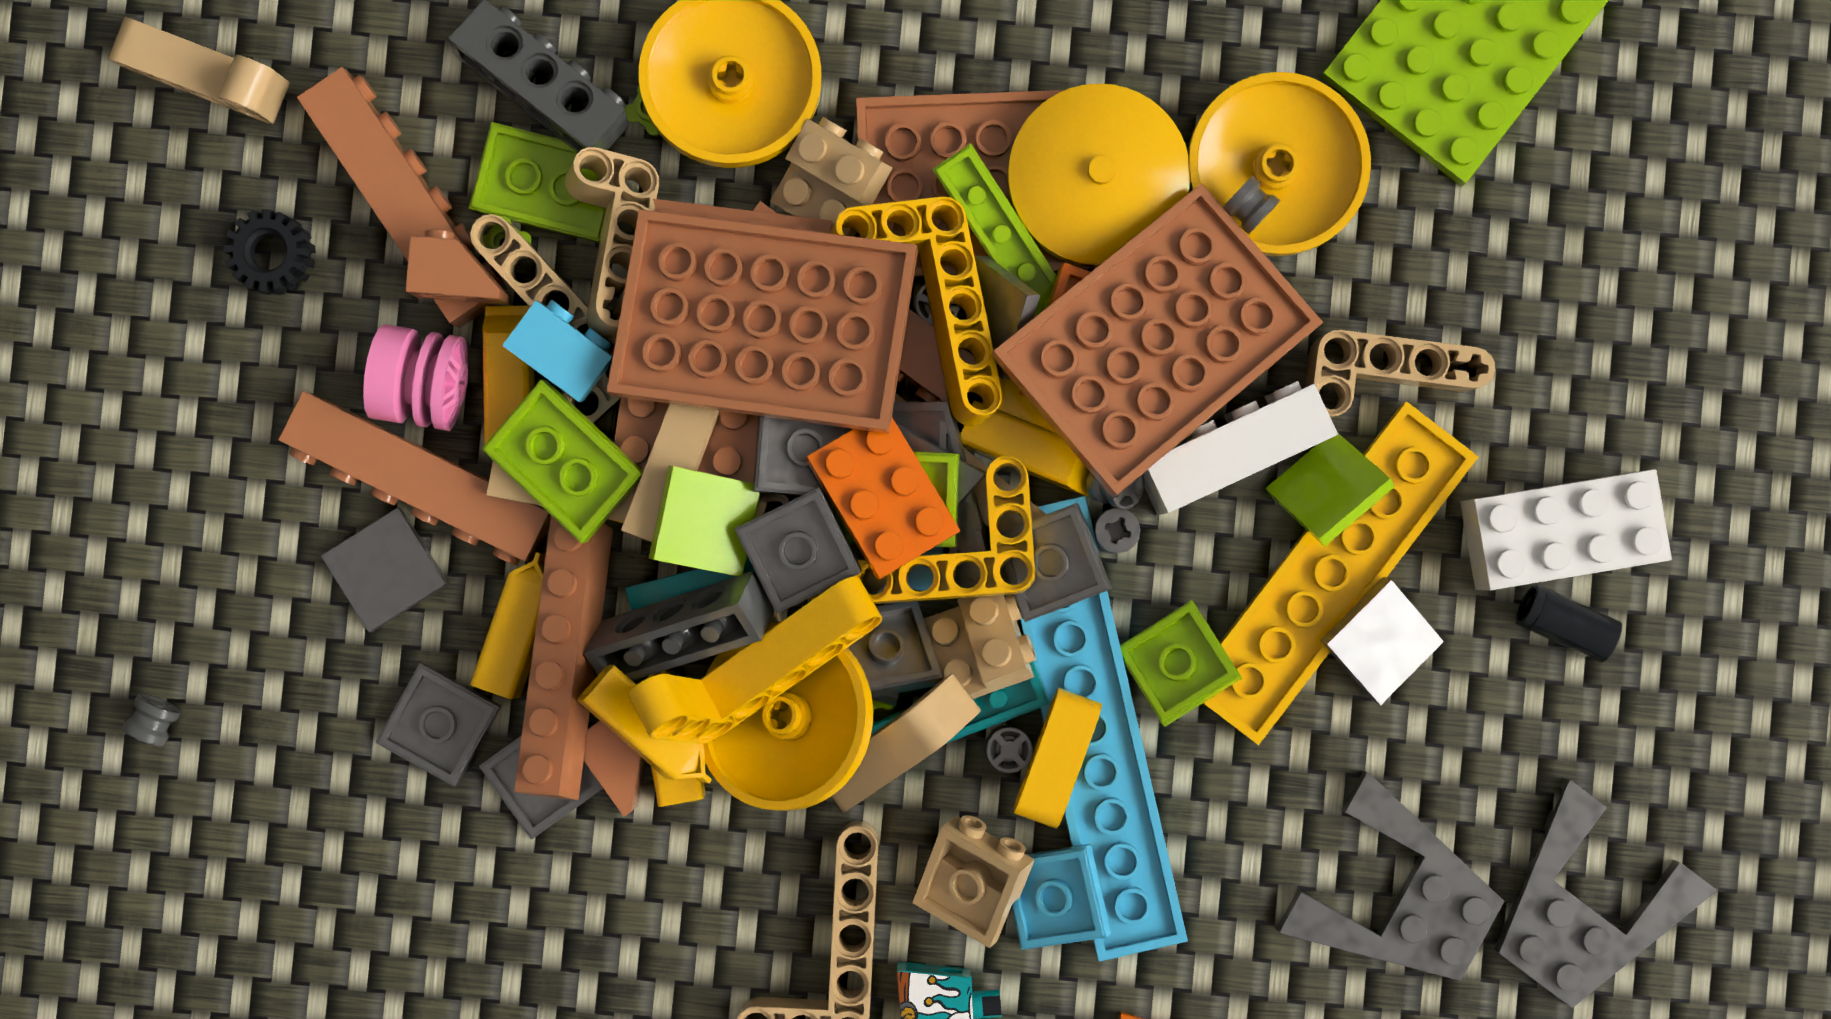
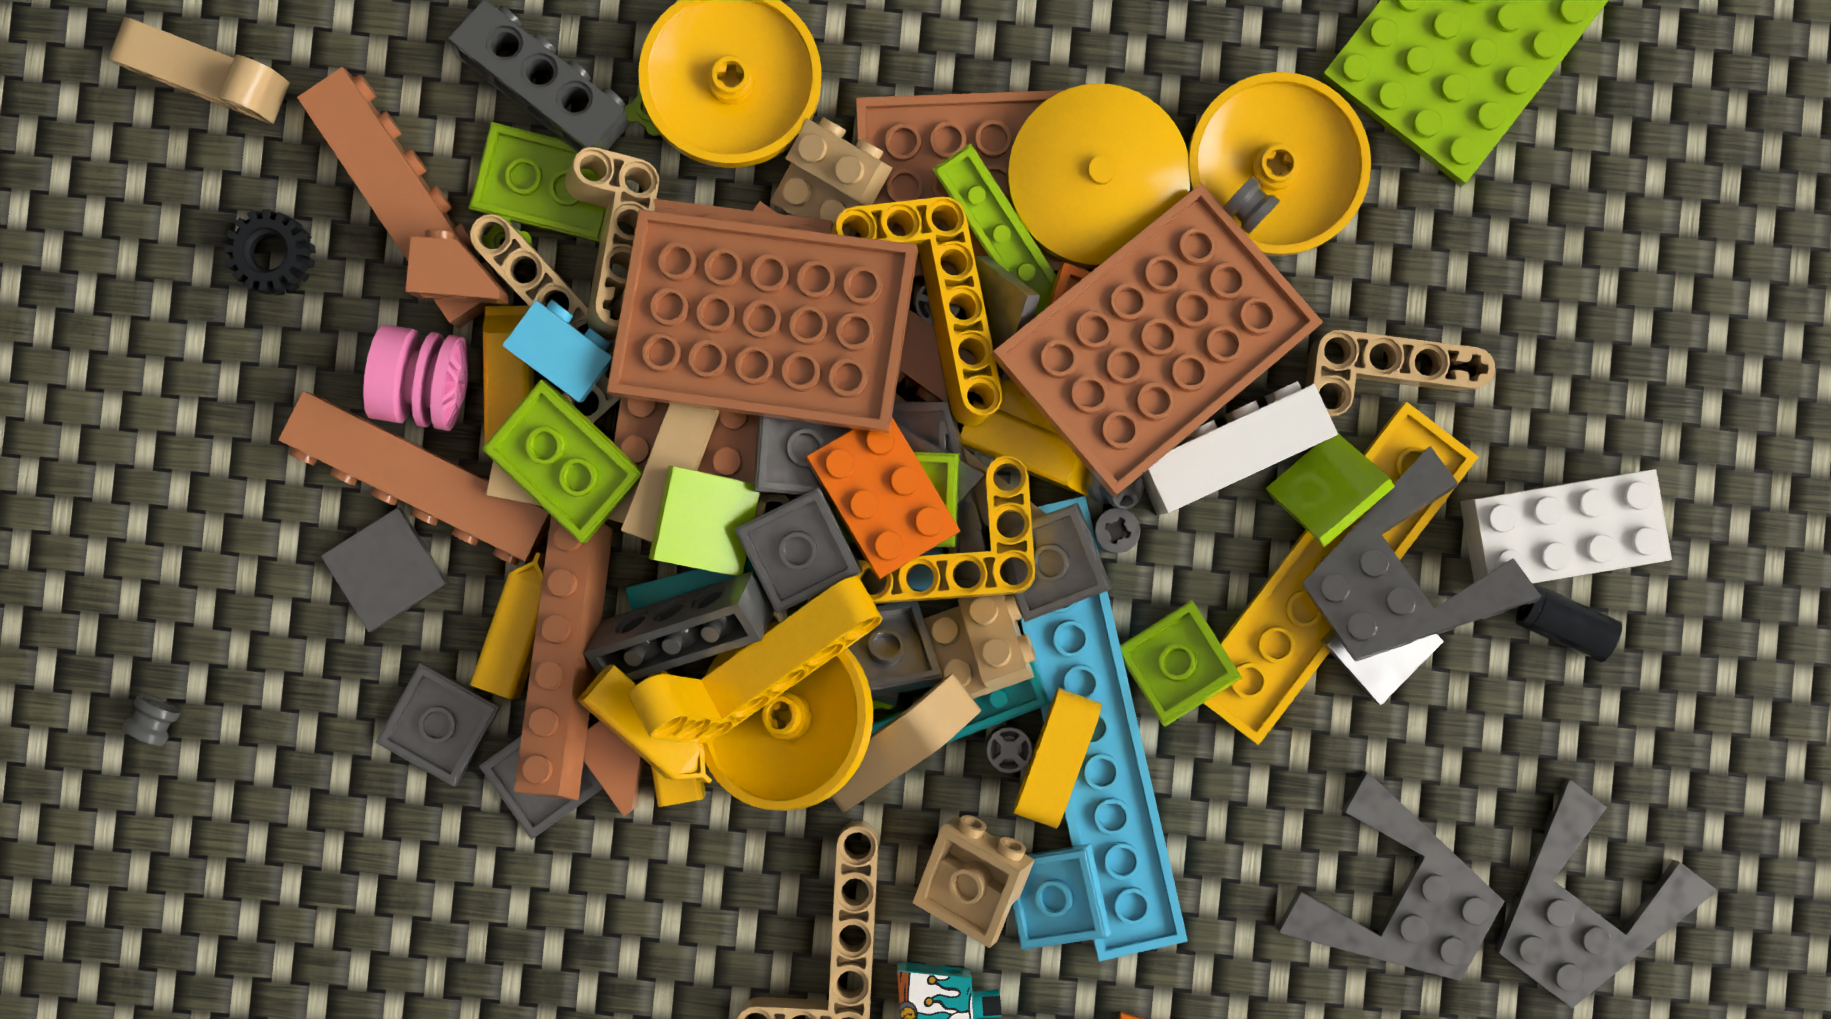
none -> flat silver wing [1302,446,1541,662]

